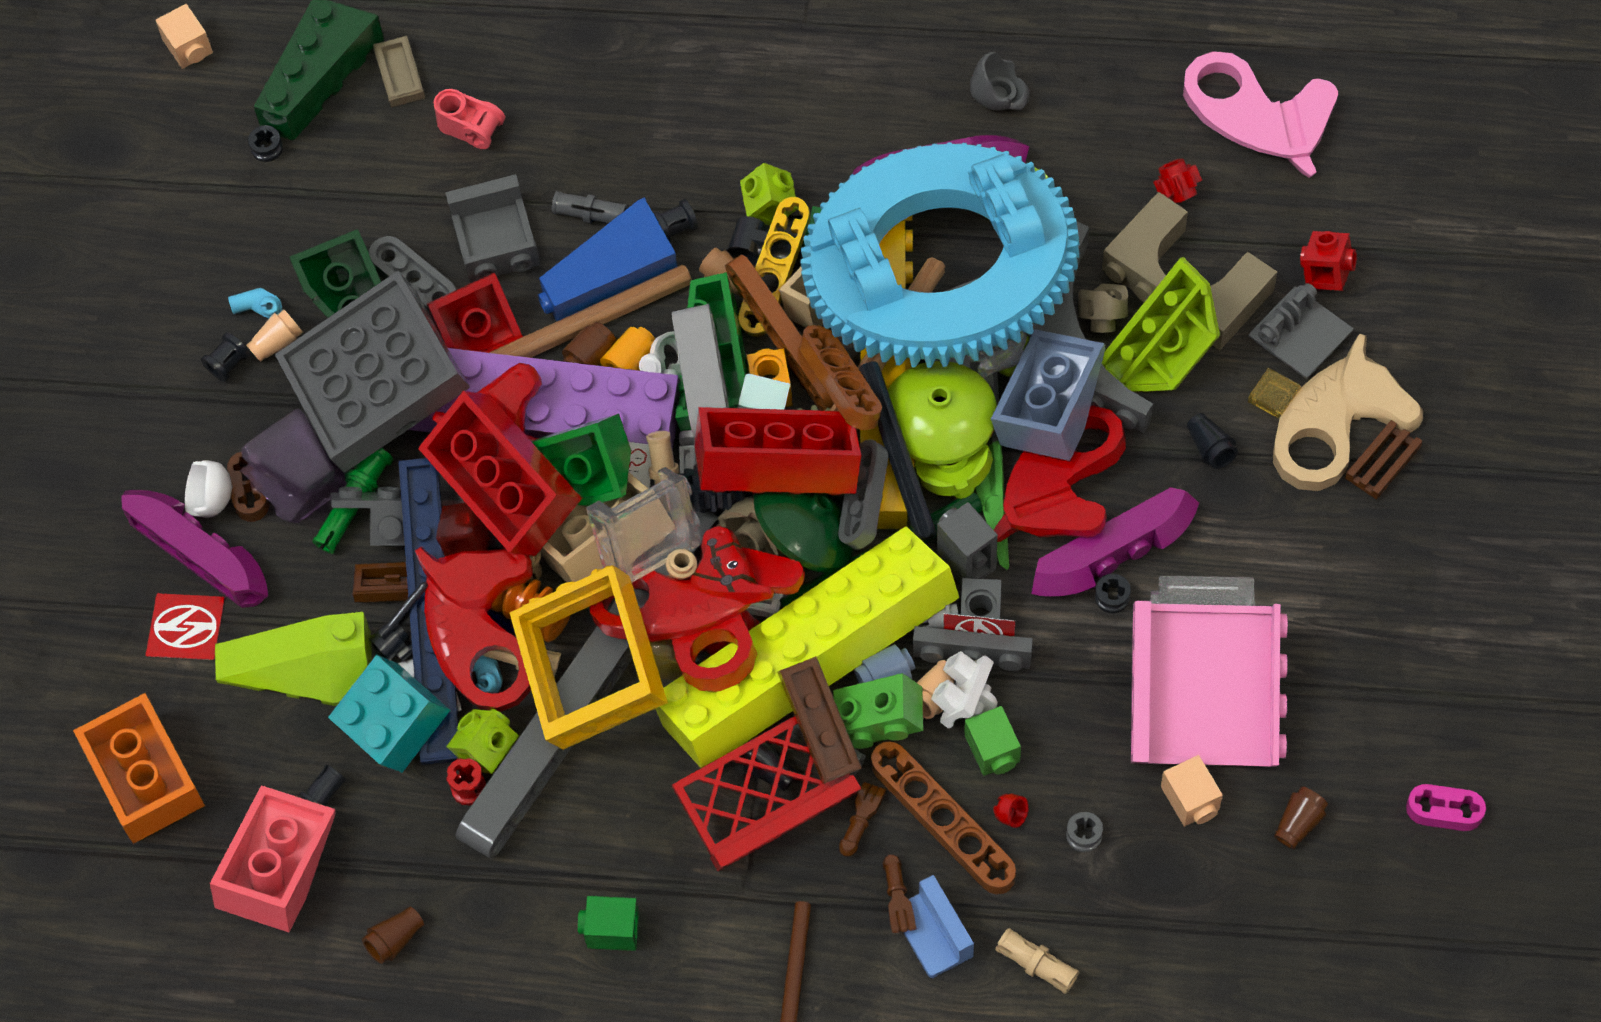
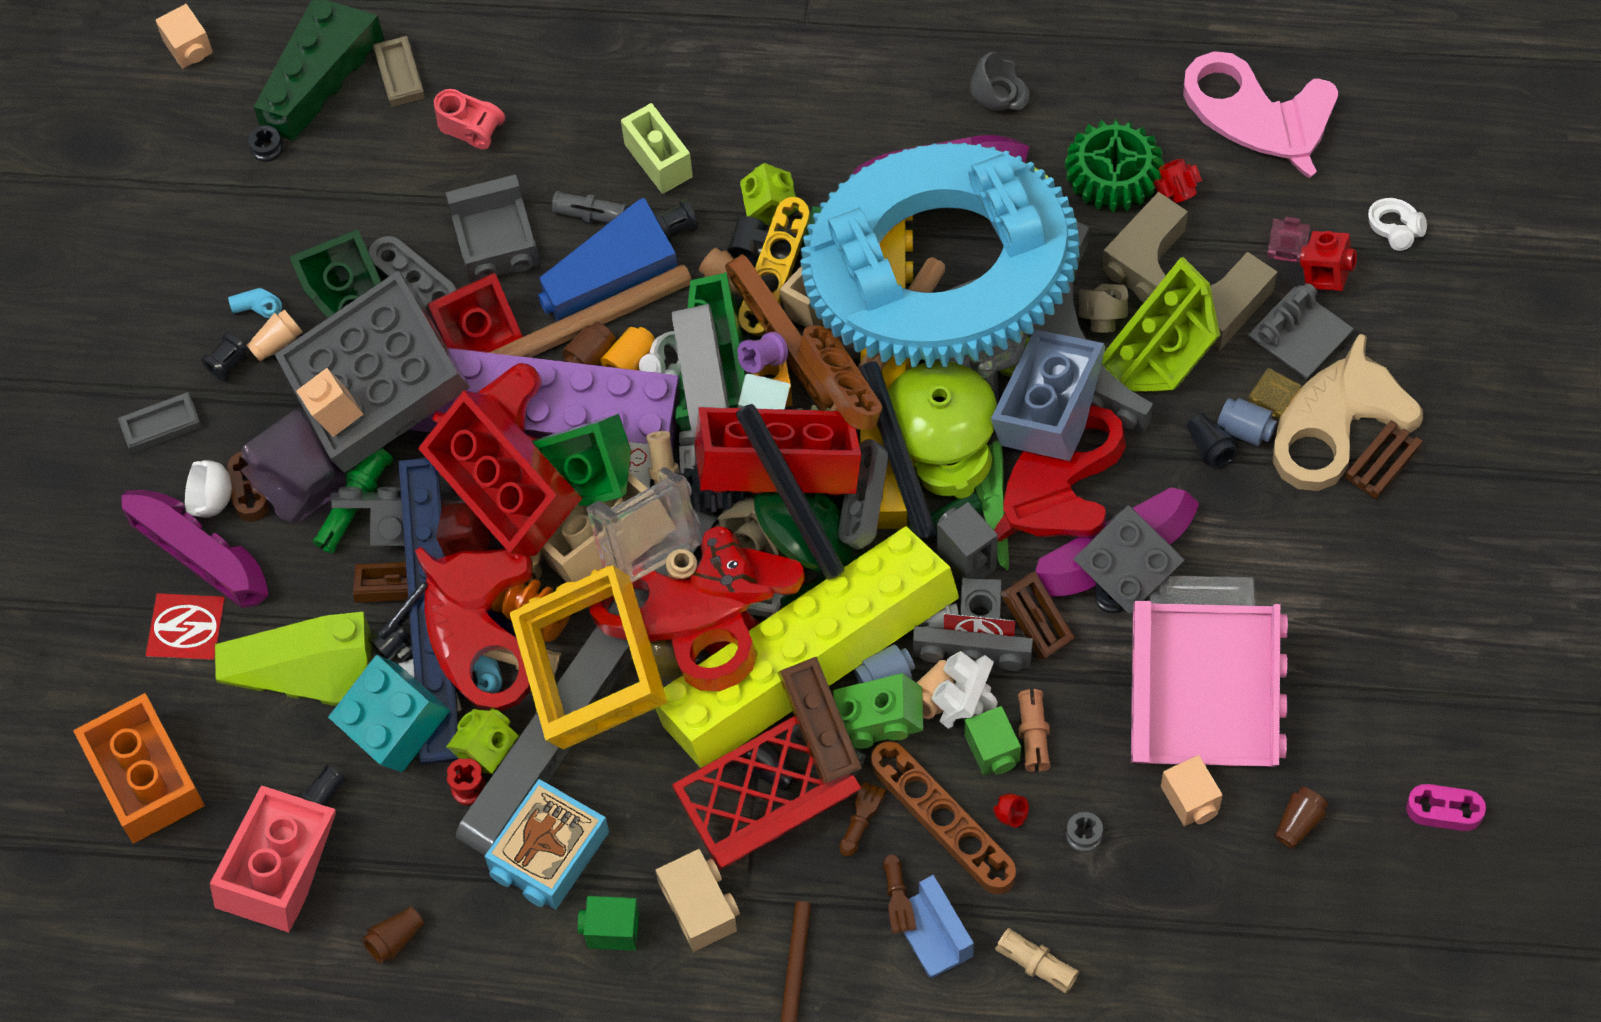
none -> dark grey tile [118,392,202,454]
none -> light nougat brick [296,368,364,437]
none -> brick [484,779,609,910]
none -> yellowish green brick [621,103,693,194]
none -> tan brick [655,849,740,952]
none -> black axle [736,404,844,580]
none -> medium lavender bush [737,332,788,374]
none -> reddish brown tile [1000,571,1075,659]
none -> nougat pin [1018,689,1051,772]
none -> green gear [1065,118,1164,213]
none -> dark grey hinge [1073,504,1185,614]
none -> sand blue brick [1217,398,1277,447]
none -> clear pink tile [1267,216,1310,263]
none -> white piece [1368,198,1427,251]

